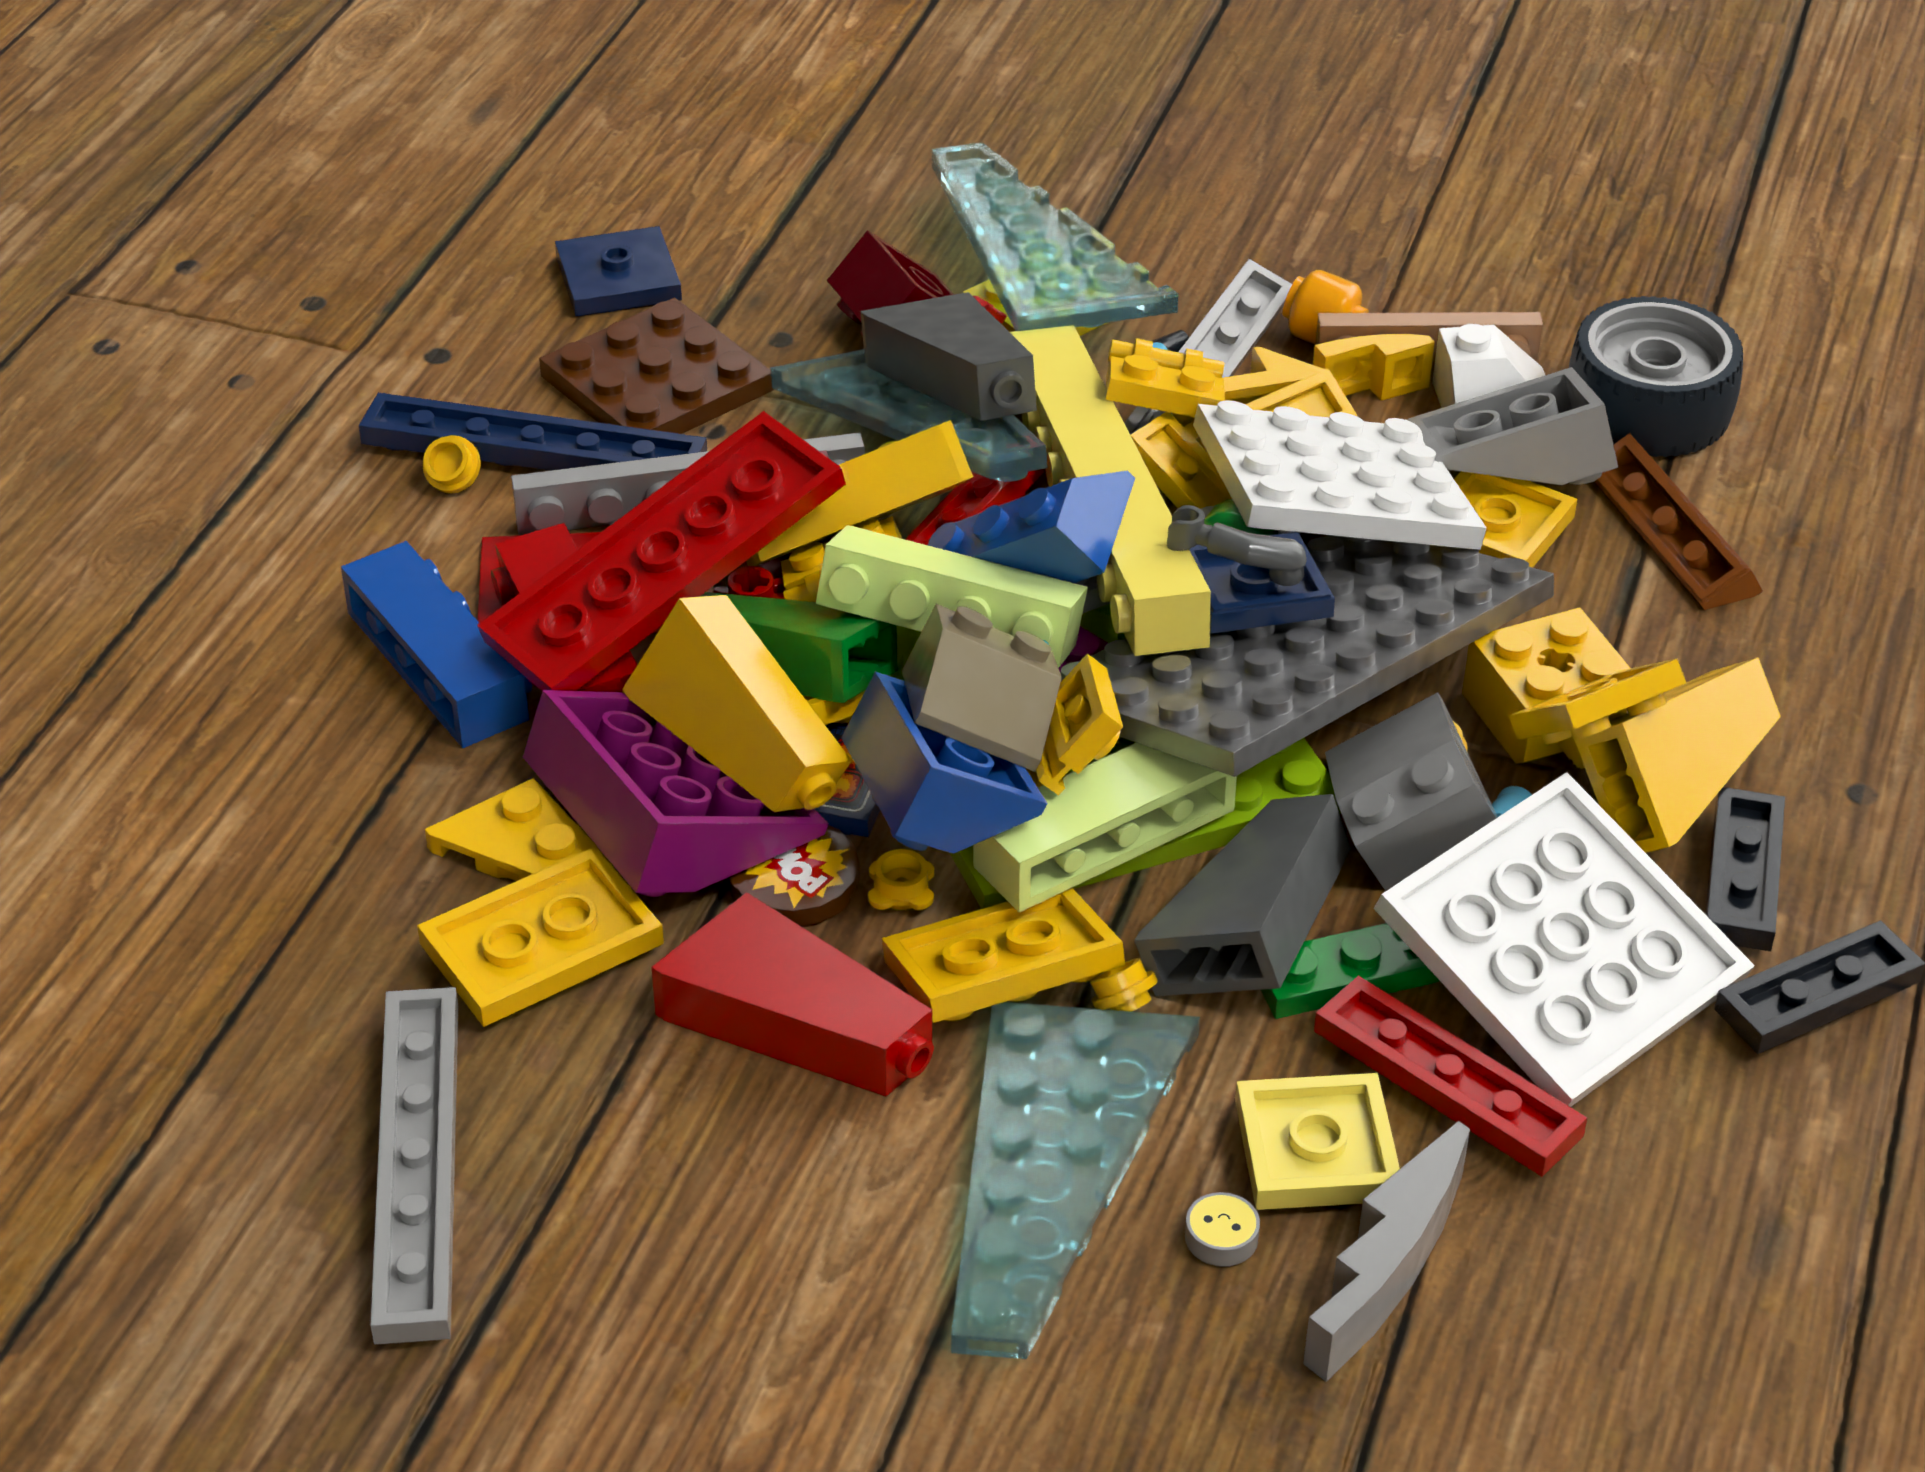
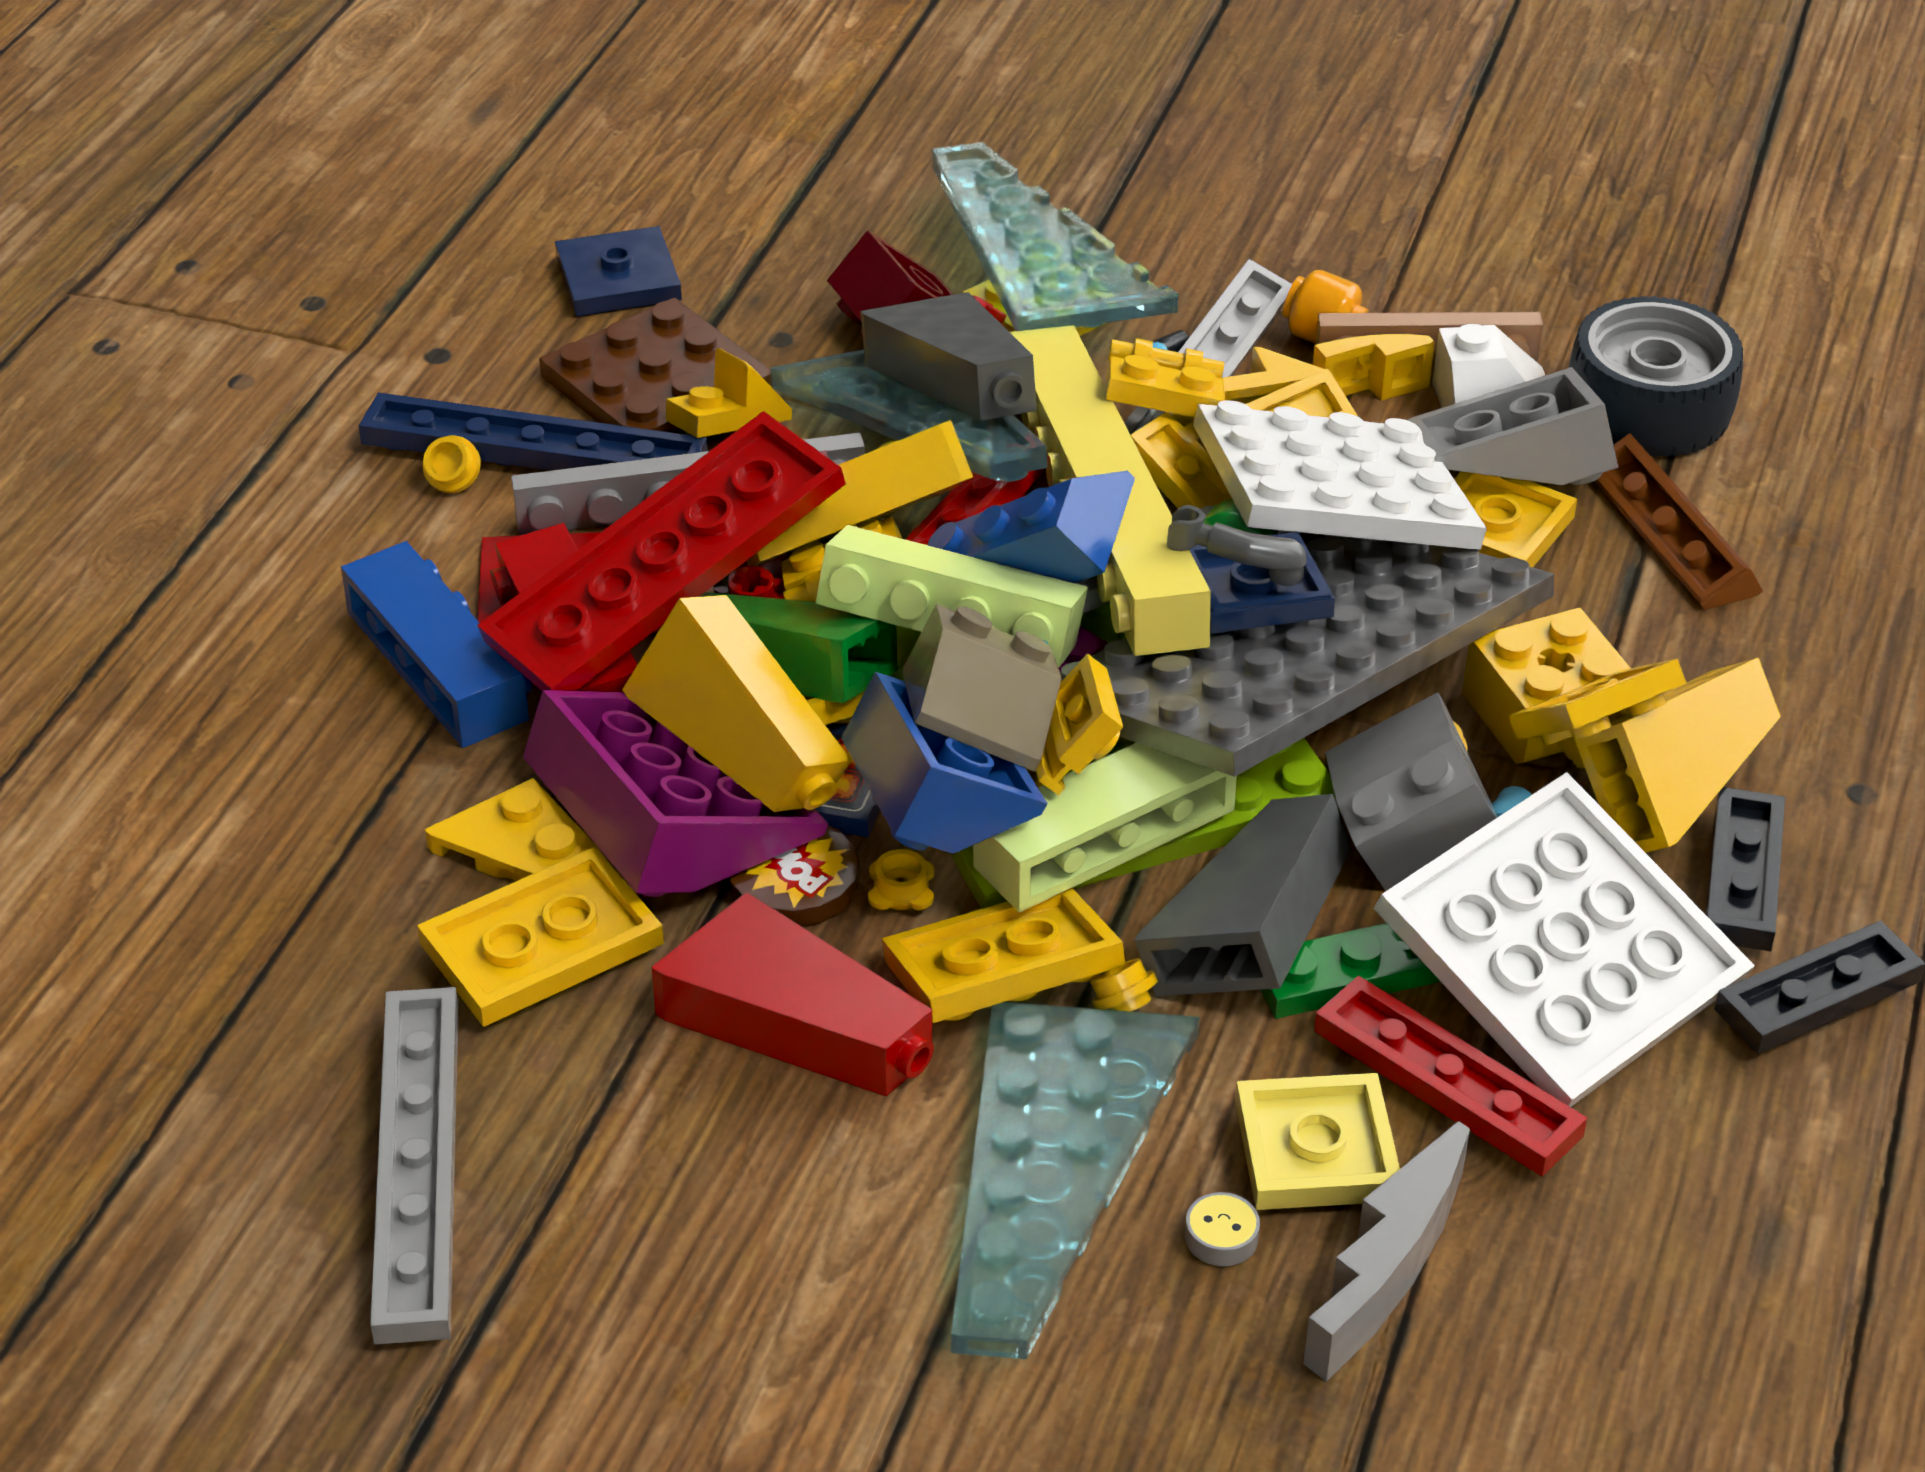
none -> yellow slope [666,348,792,438]

